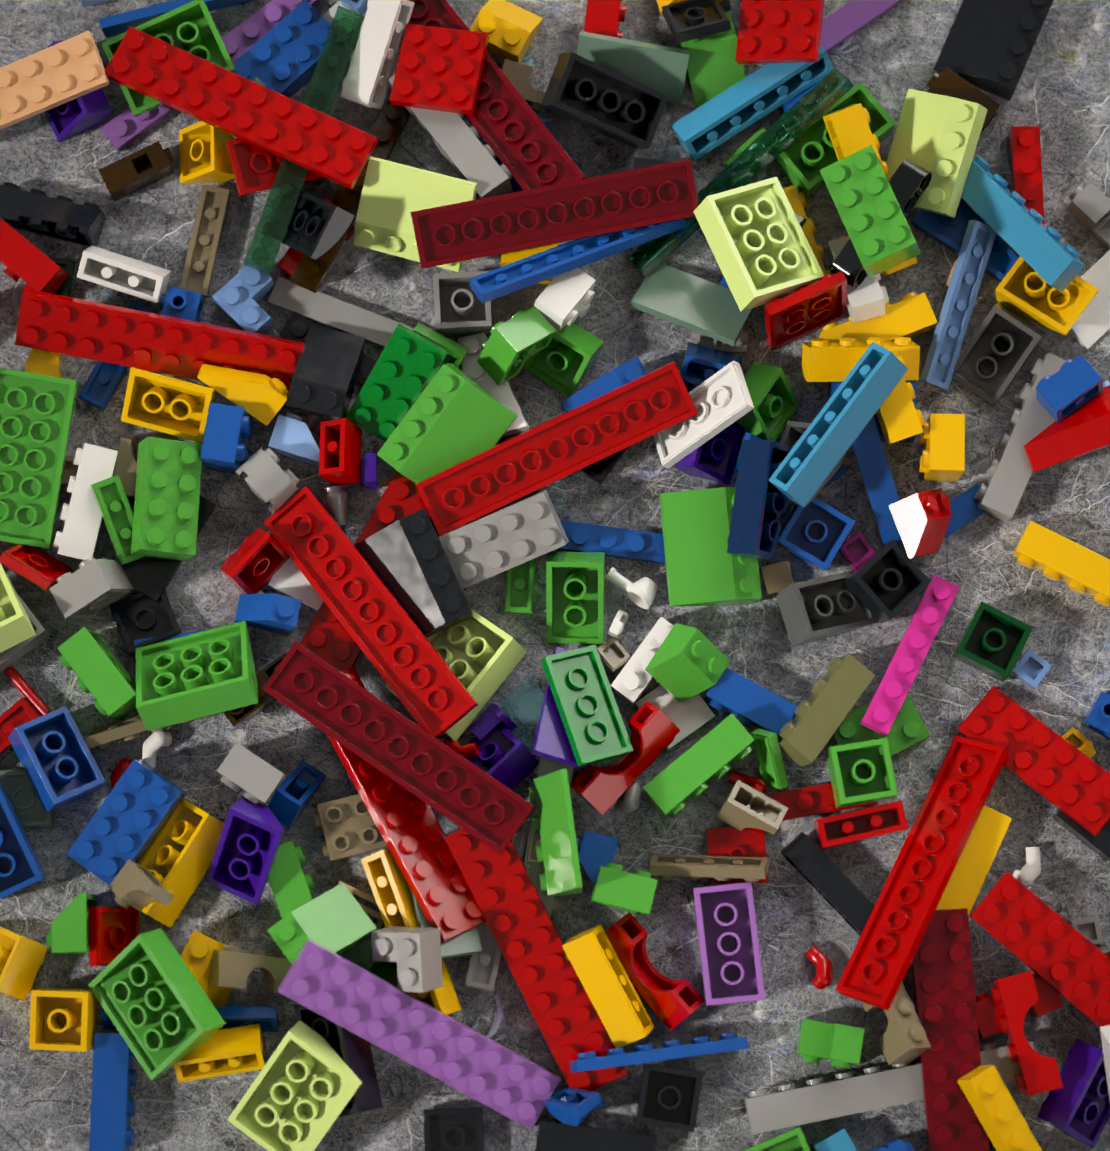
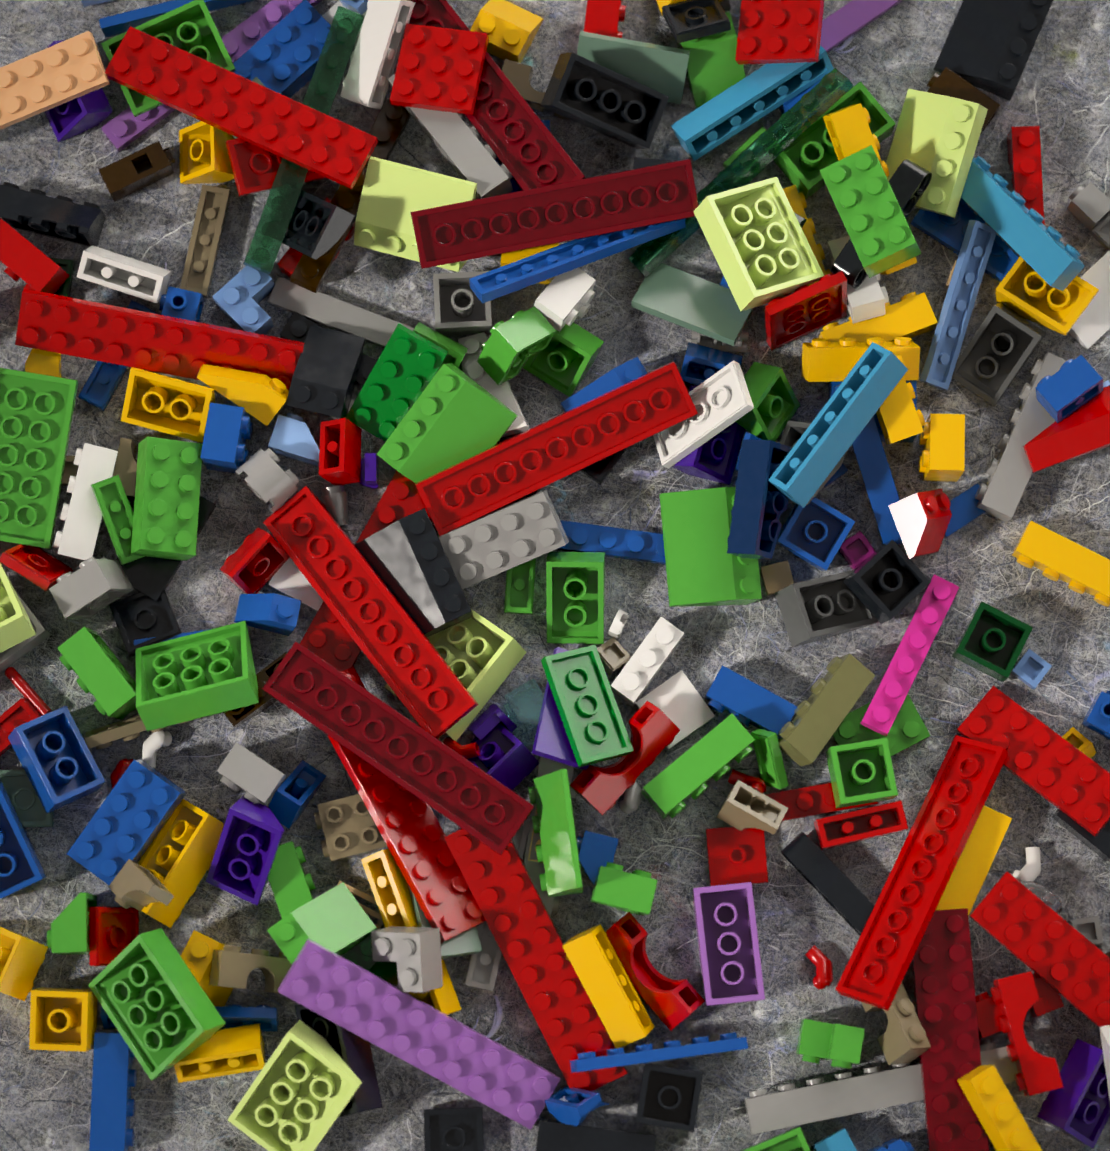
white bar [605,567,658,609] -> none
bright green slope [645,623,730,703] -> none
dark tan plate [649,854,769,882] -> none

